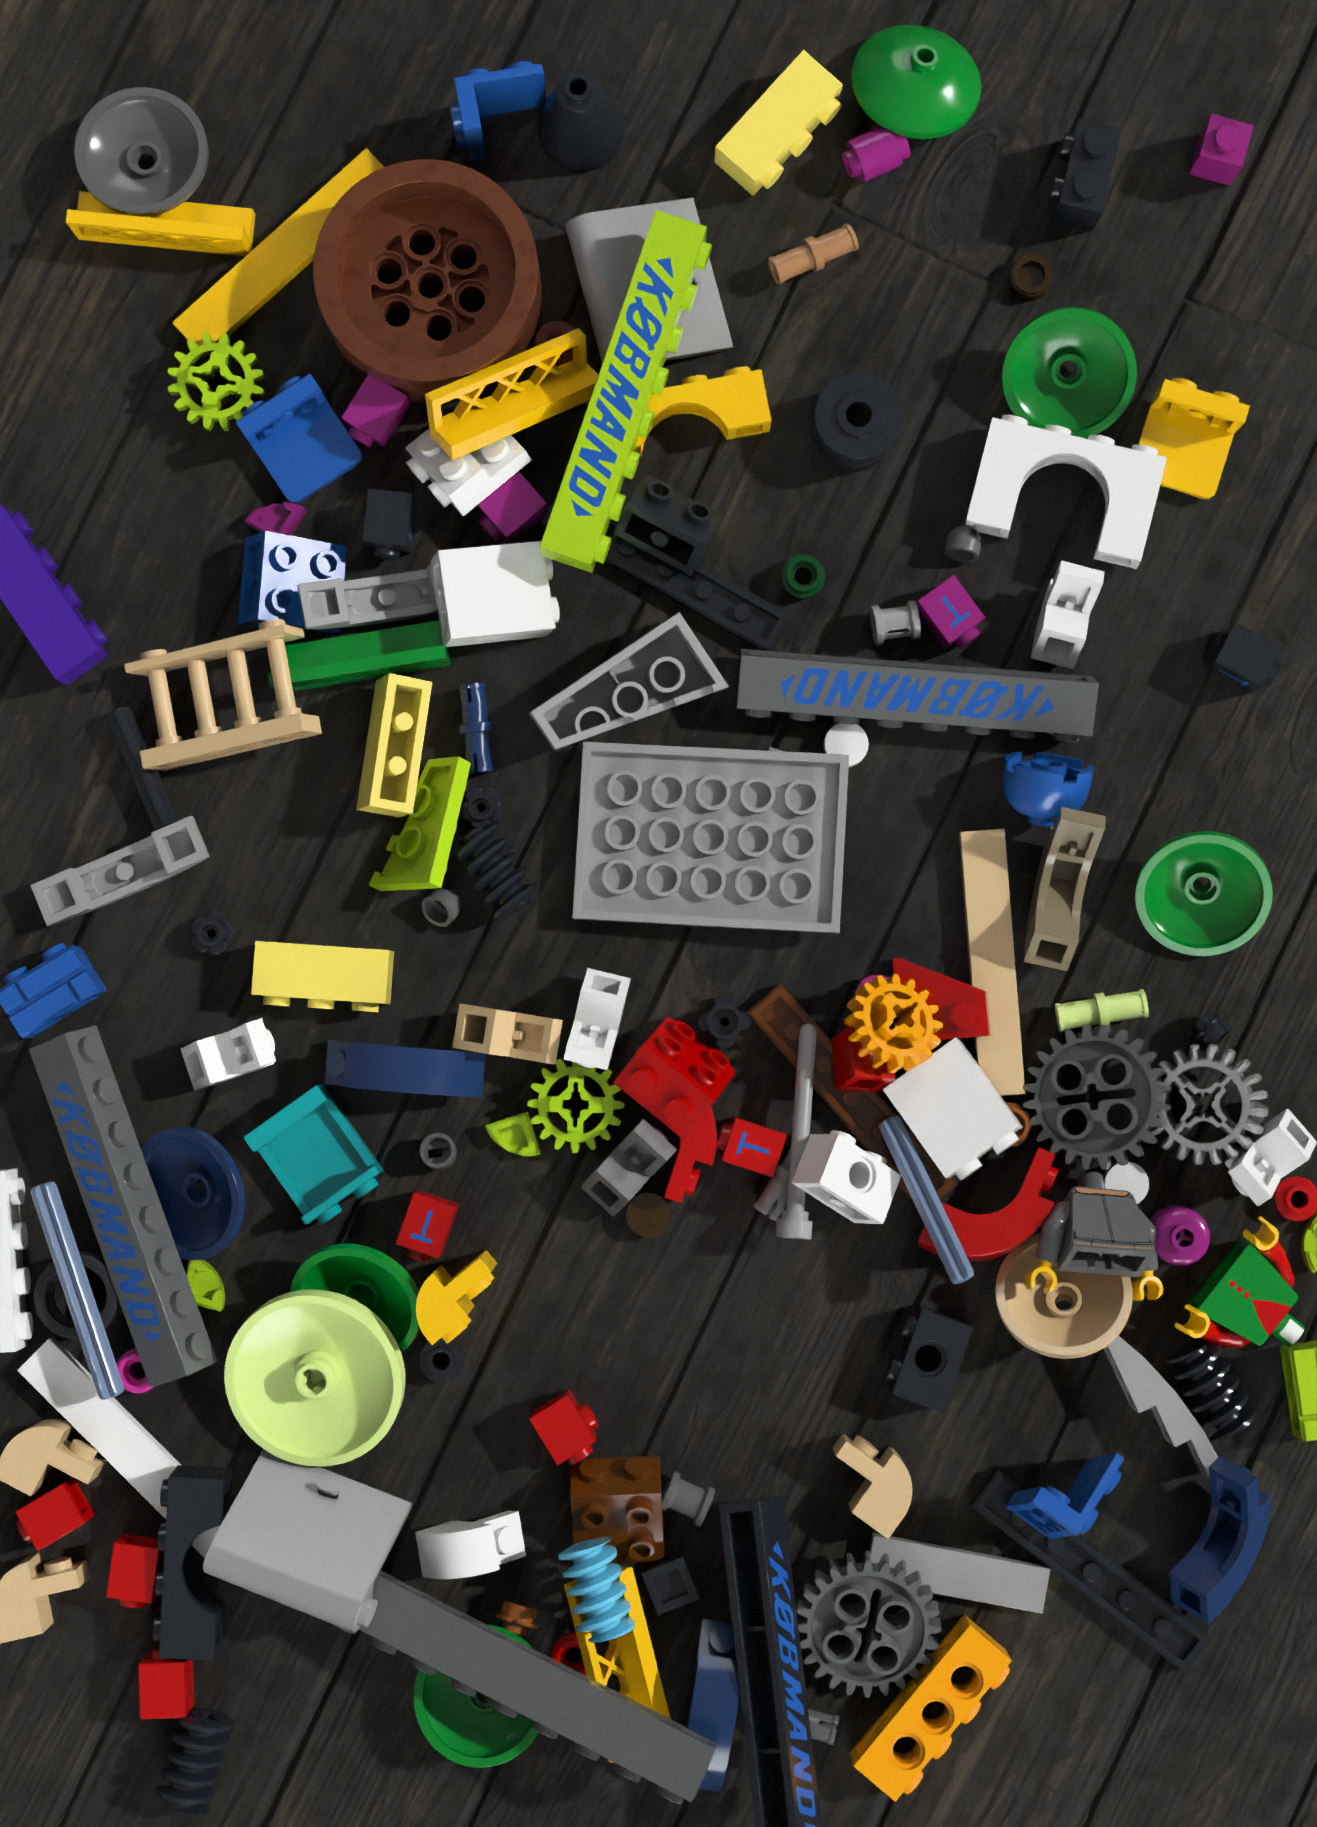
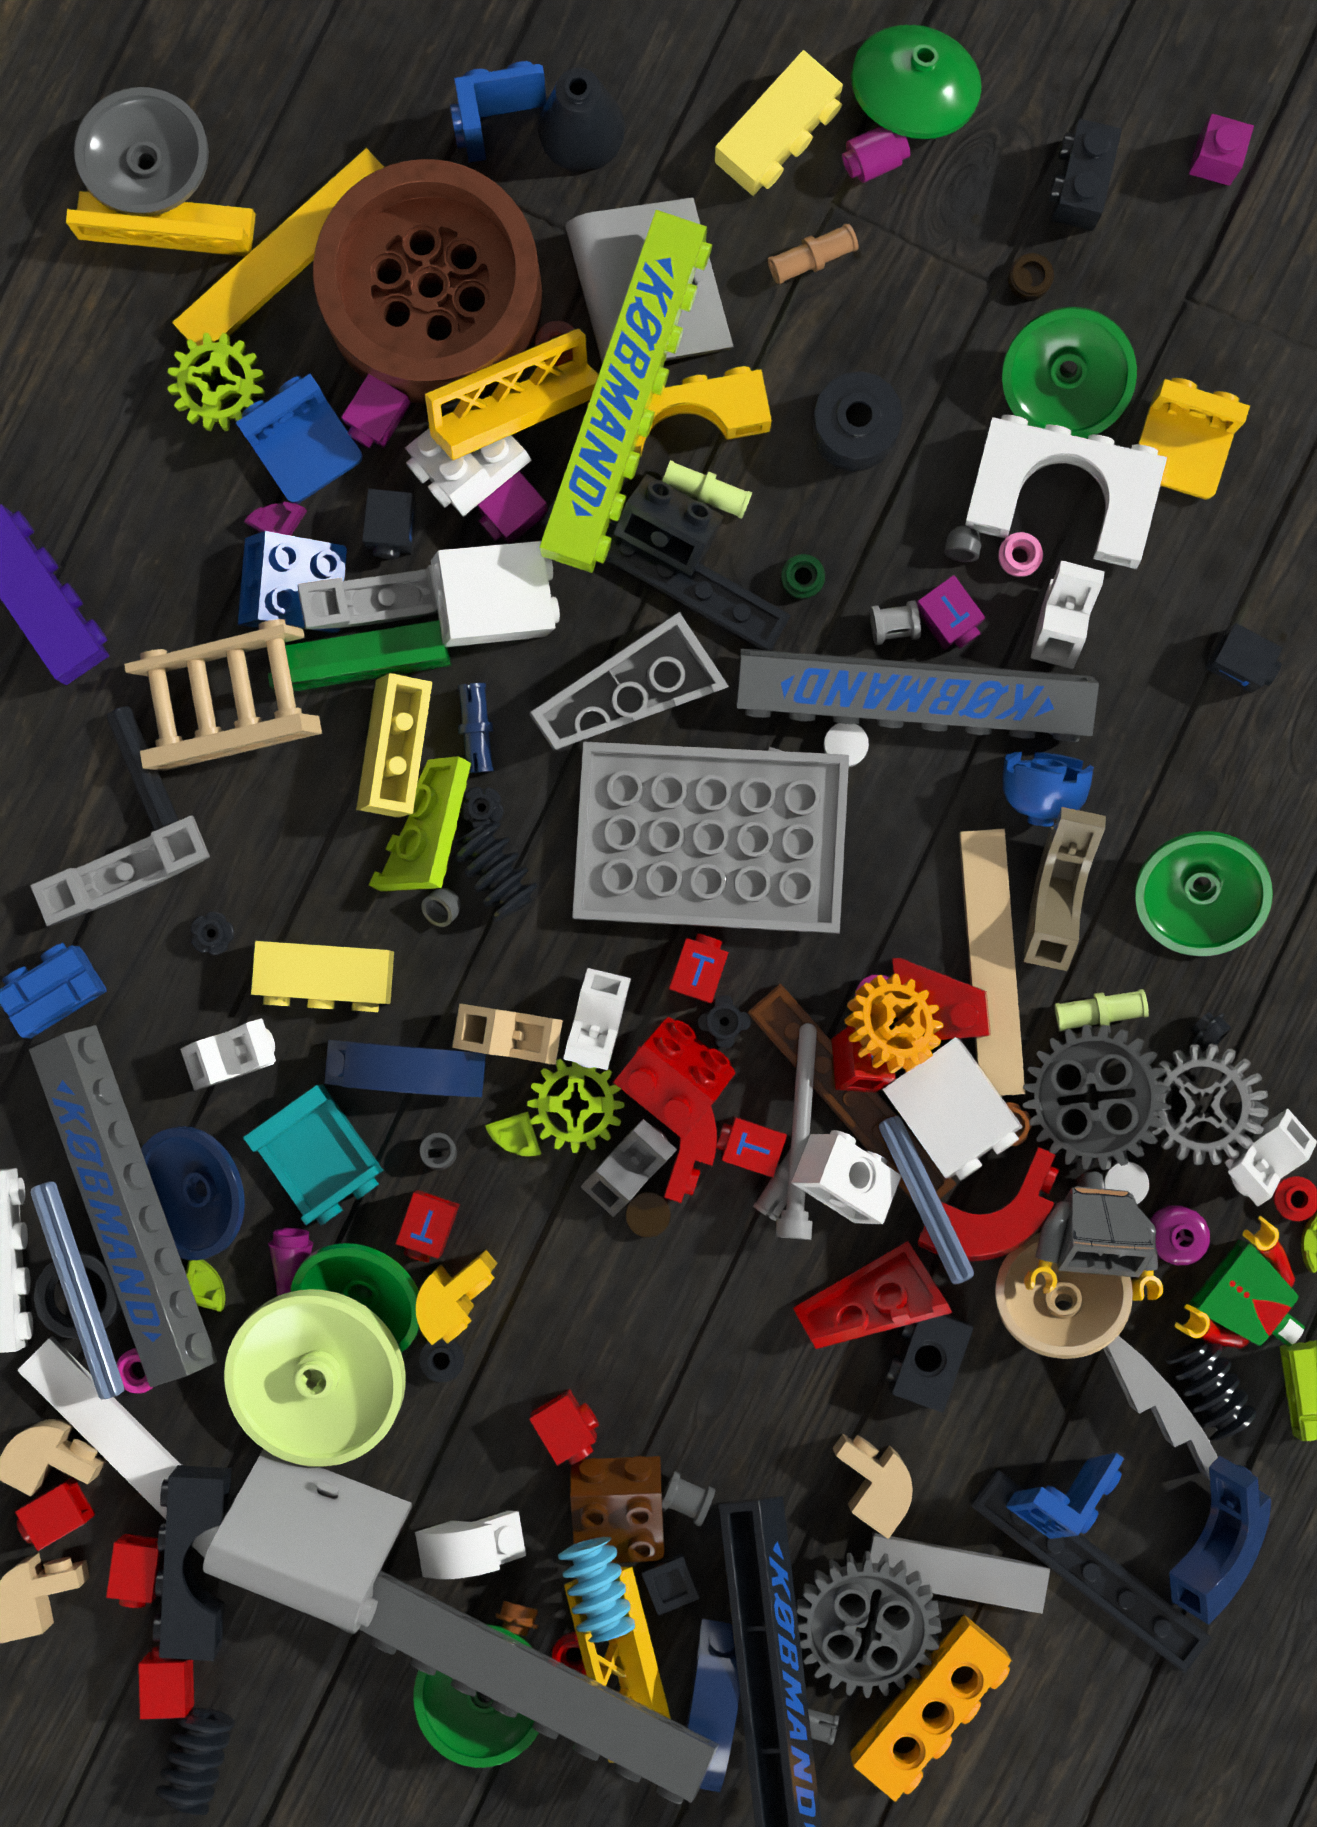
none -> magenta cone [268,1228,313,1296]
none -> yellowish green pin [662,460,752,519]
none -> red brick [669,933,729,1004]
none -> red wing [793,1241,952,1349]
none -> bright pink plate [998,532,1043,577]

